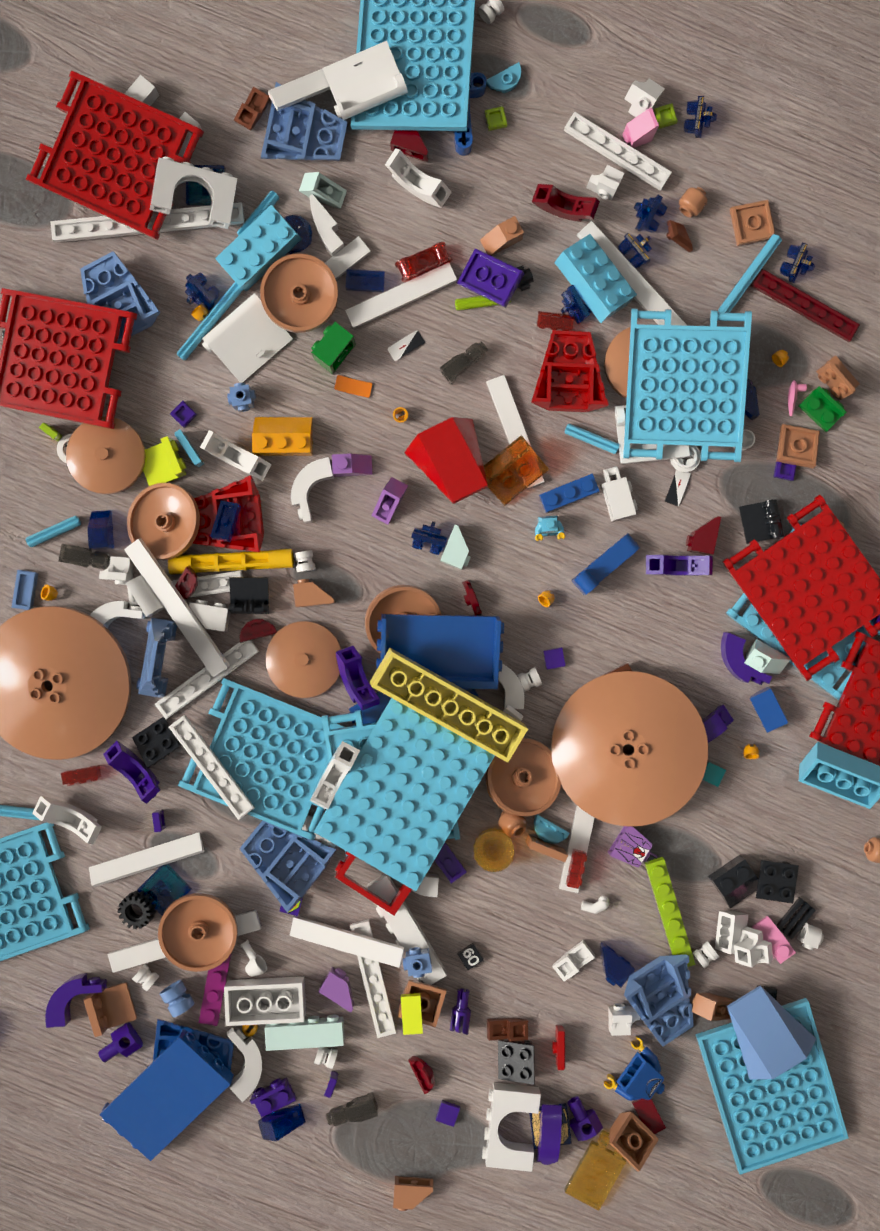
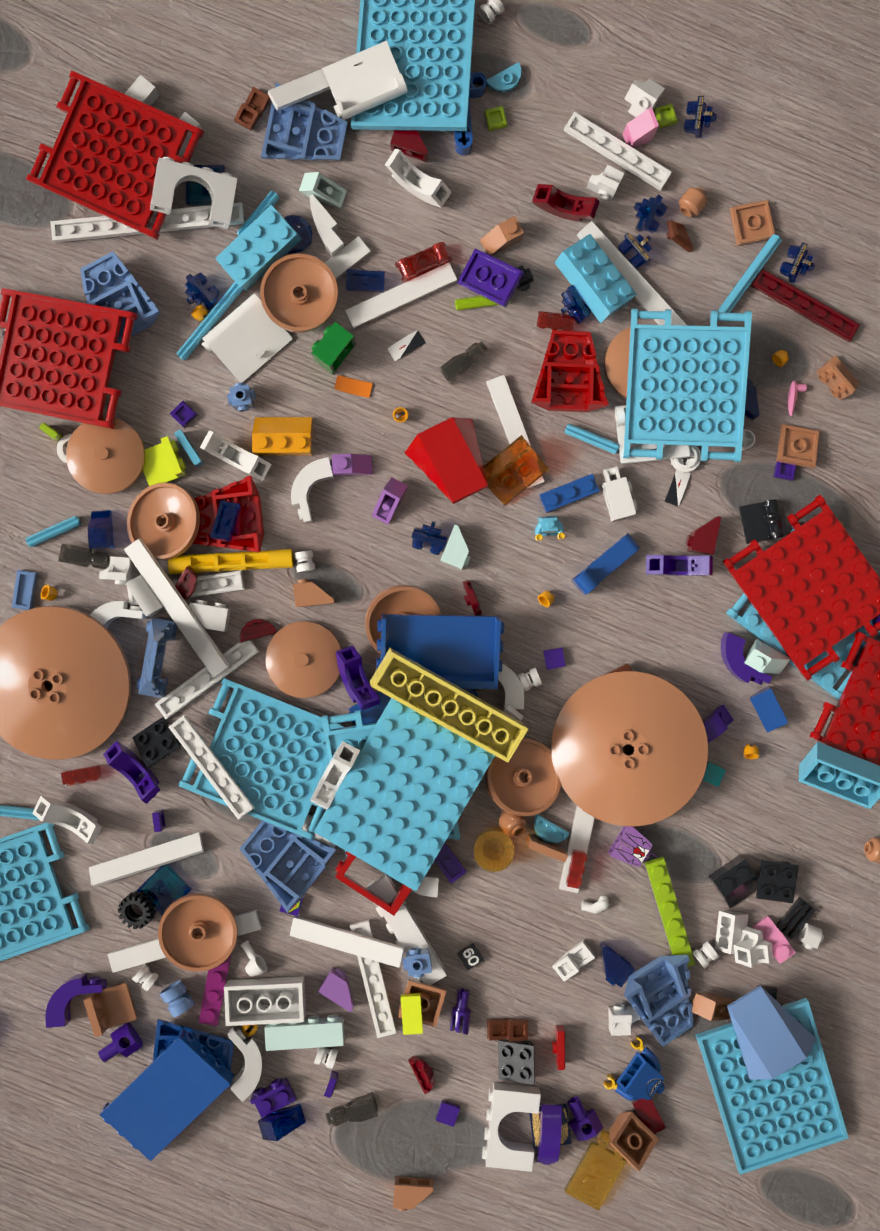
black hinge [229,577,269,614] -> none
green bracket [798,386,847,432] -> none

